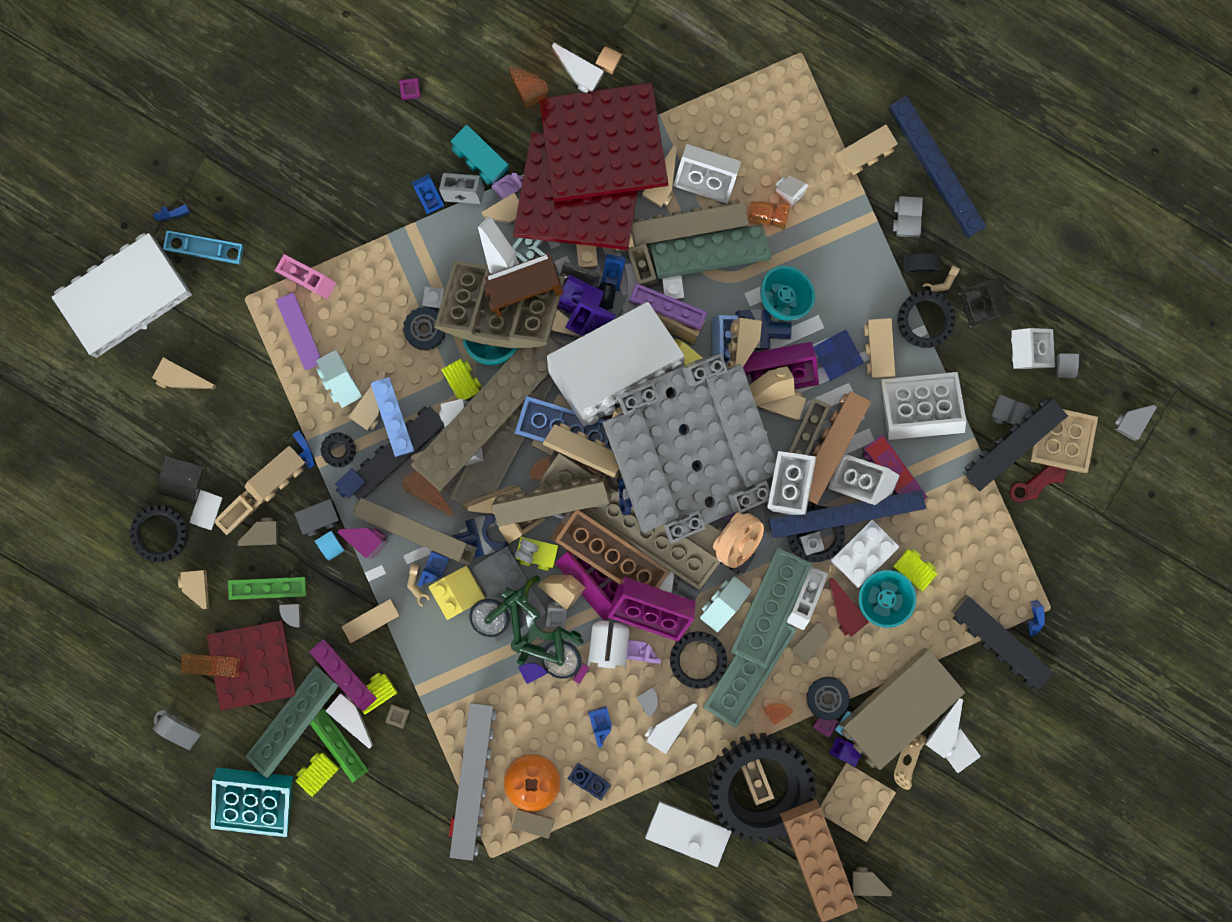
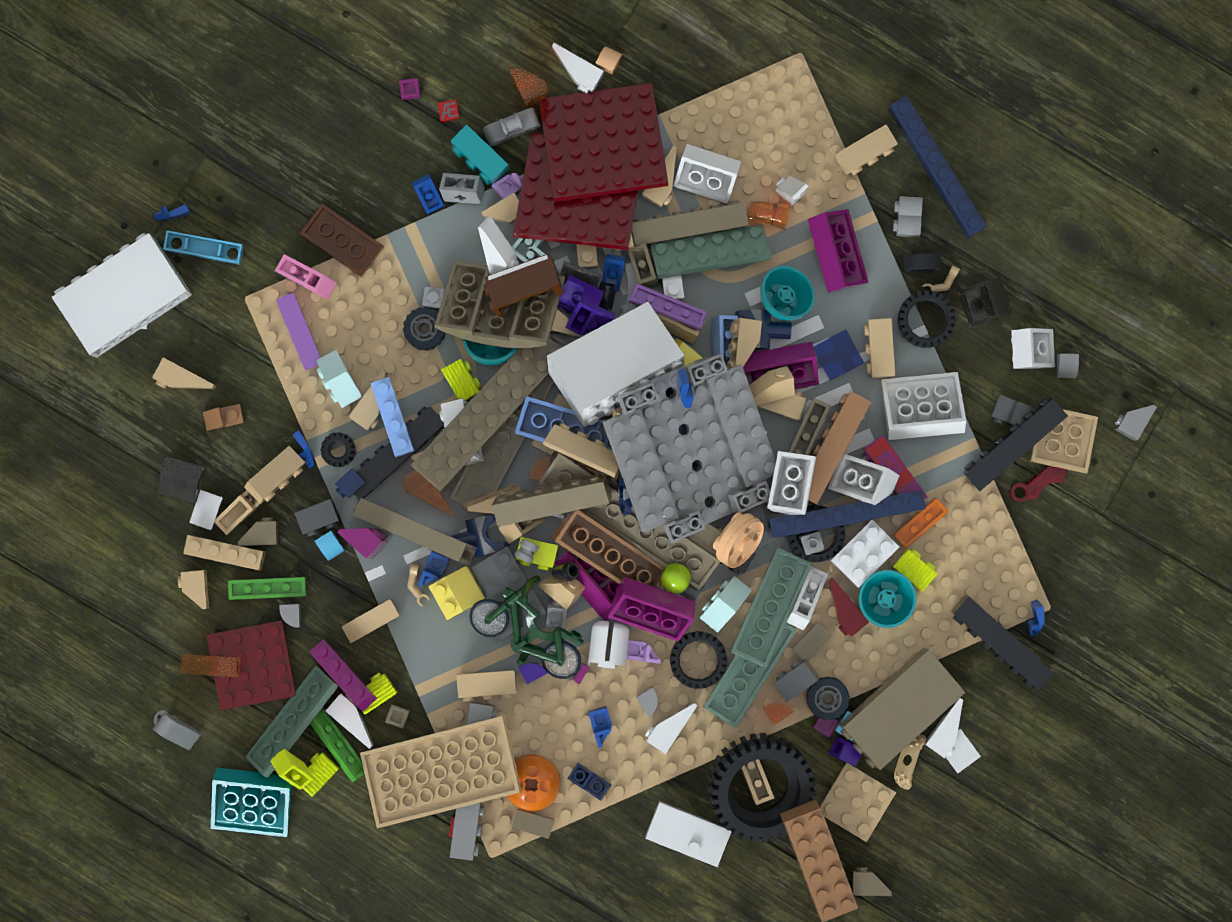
black tyre [129,505,189,562] -> none
none -> tan arch [183,535,266,570]
none -> medium nougat slope [203,404,245,431]
none -> neon yellow brick [271,749,313,789]
none -> reddish brown tile [299,203,384,278]
none -> tan plate [360,716,522,828]
none -> red tile [437,100,460,123]
none -> tan brick [456,670,517,701]
none -> light grey piece [483,108,541,147]
none -> black cone [552,561,579,581]
none -> lime hair [660,563,691,594]
none -> blue slope [677,369,694,408]
none -> dark grey brick [773,659,820,703]
none -> magenta slope [808,209,869,293]
none -> orange tile [892,497,949,549]

